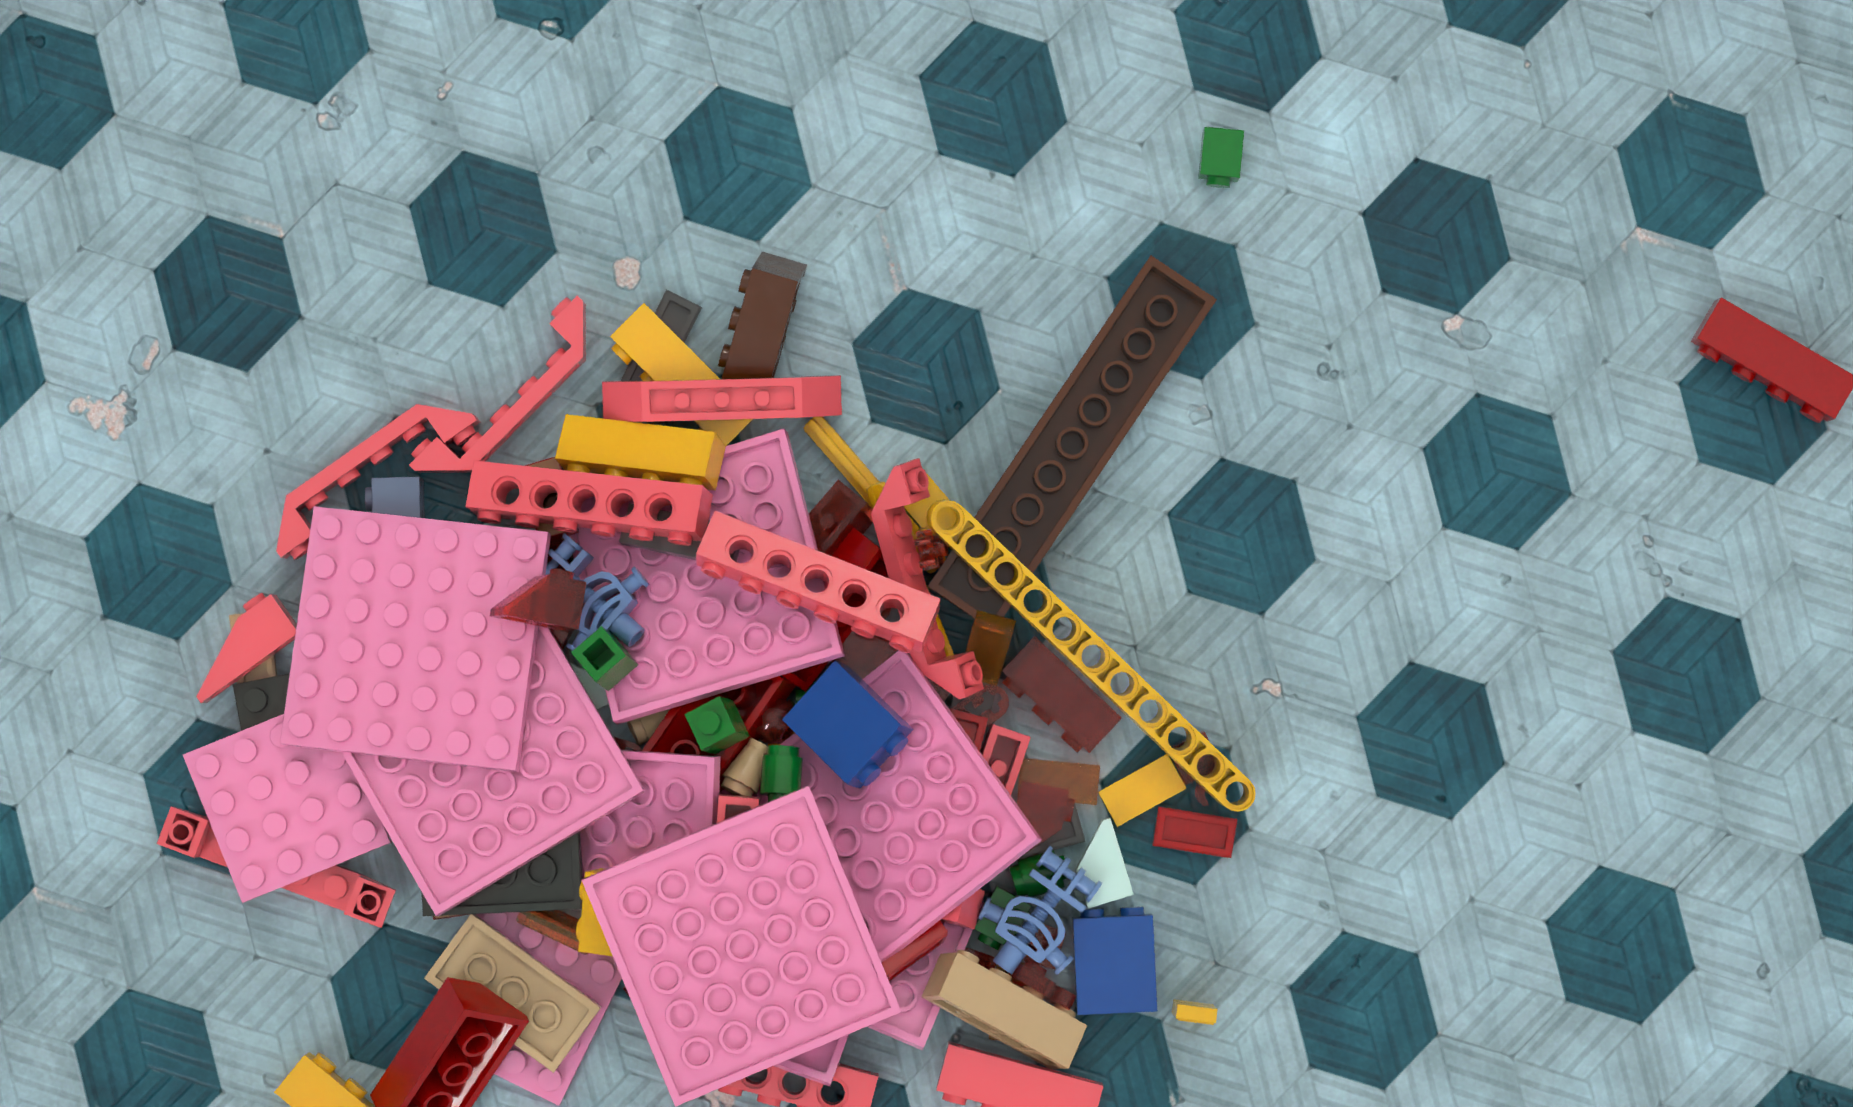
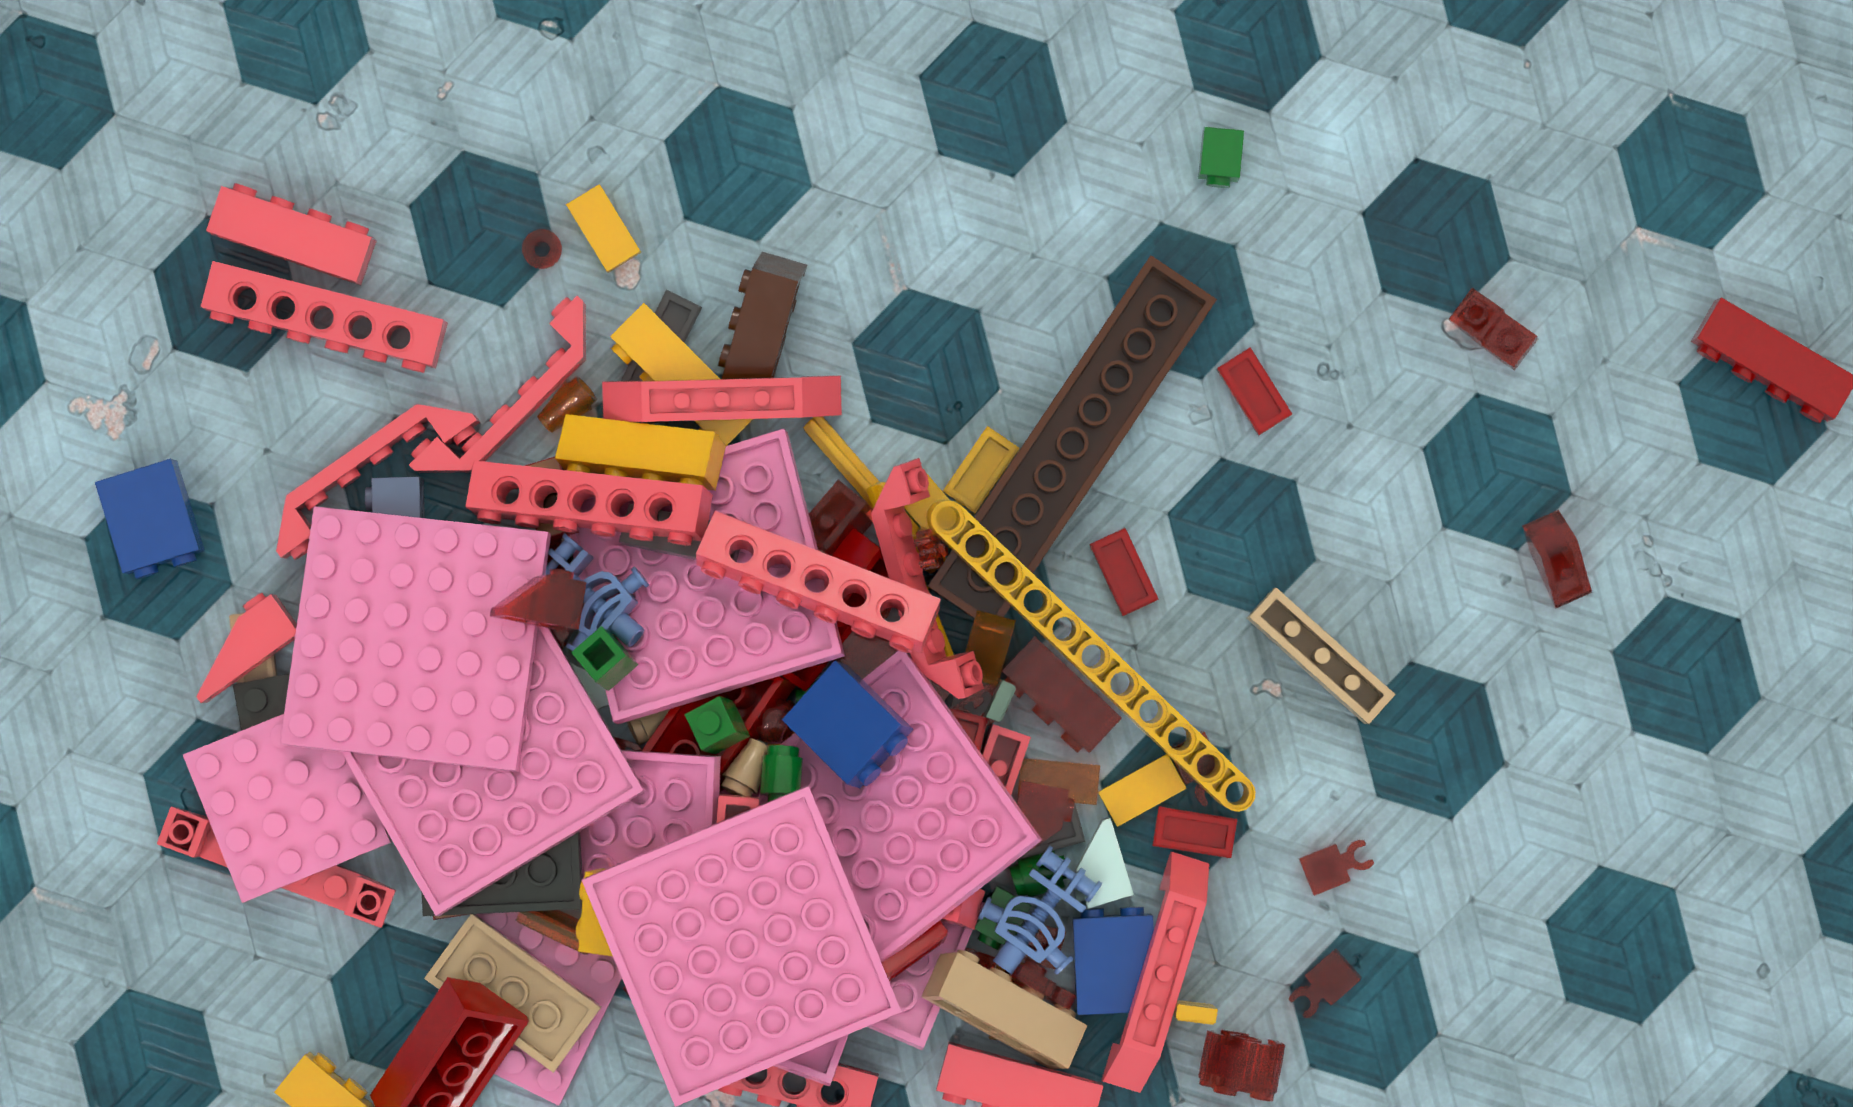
none -> blue brick [95,458,205,579]
none -> coral brick [201,261,448,373]
none -> coral brick [206,183,376,286]
none -> clear red plate [522,229,562,269]
none -> clear orange cone [537,376,597,433]
none -> yellow tile [566,184,642,273]
none -> yellow tile [942,426,1020,514]
none -> sand green tile [984,679,1016,722]
none -> red tile [1089,528,1159,616]
none -> coral slope [1101,852,1209,1093]
none -> clear red brick [1198,1029,1285,1101]
none -> red tile [1216,347,1292,436]
none -> tan brick [1247,587,1396,724]
none -> clear red plate [1288,948,1362,1018]
none -> clear red plate [1298,840,1374,896]
none -> clear red slope [1449,288,1538,371]
none -> clear red slope [1522,510,1592,608]

